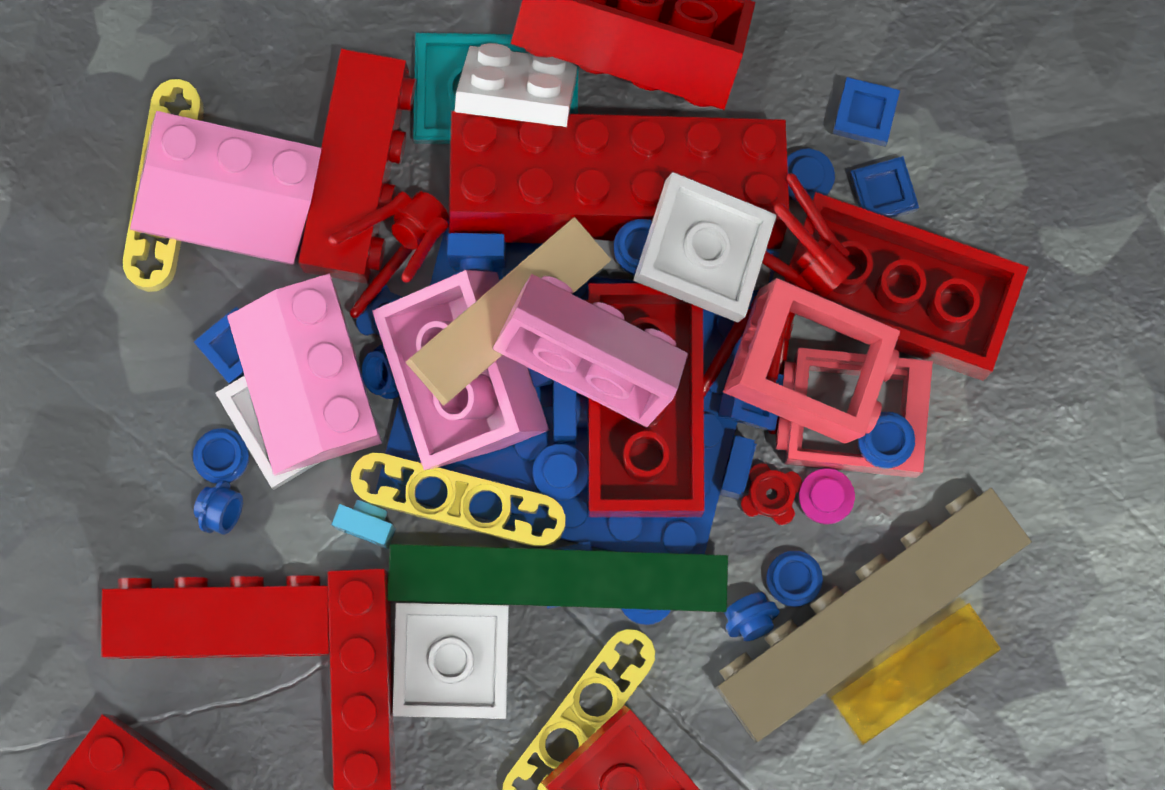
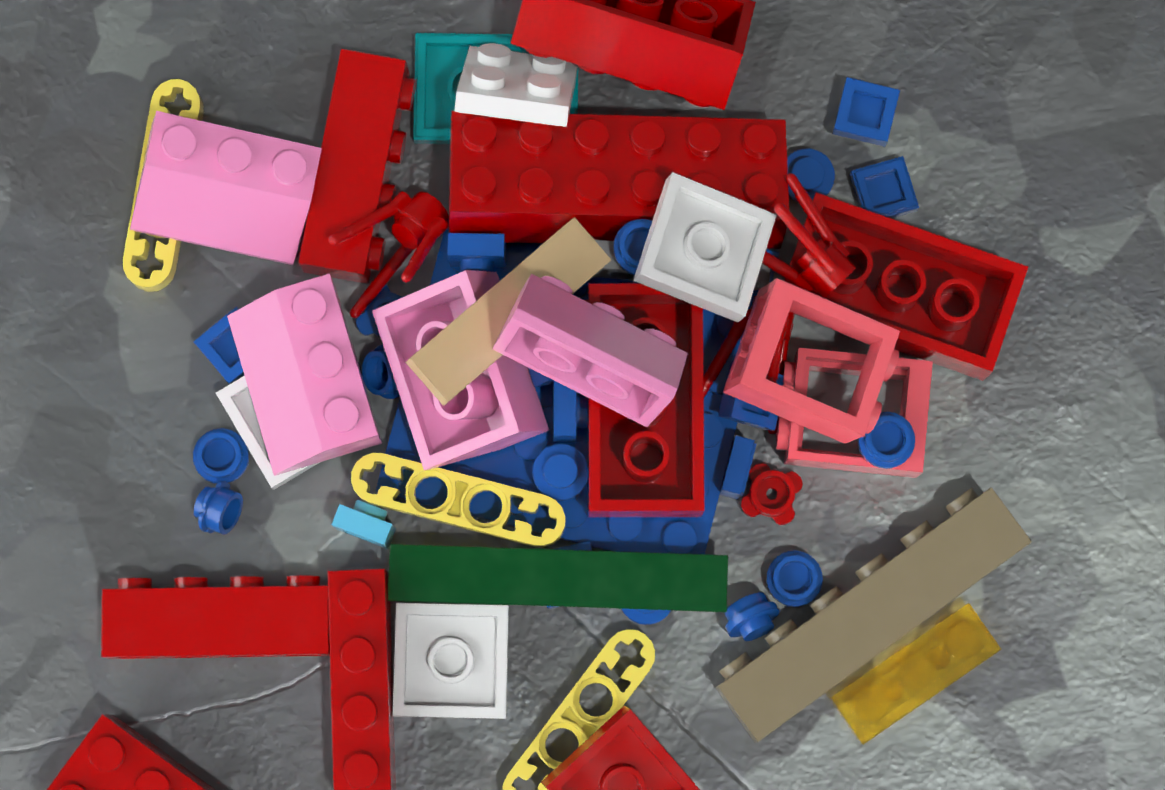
dark pink plate [799,468,855,525] -> none

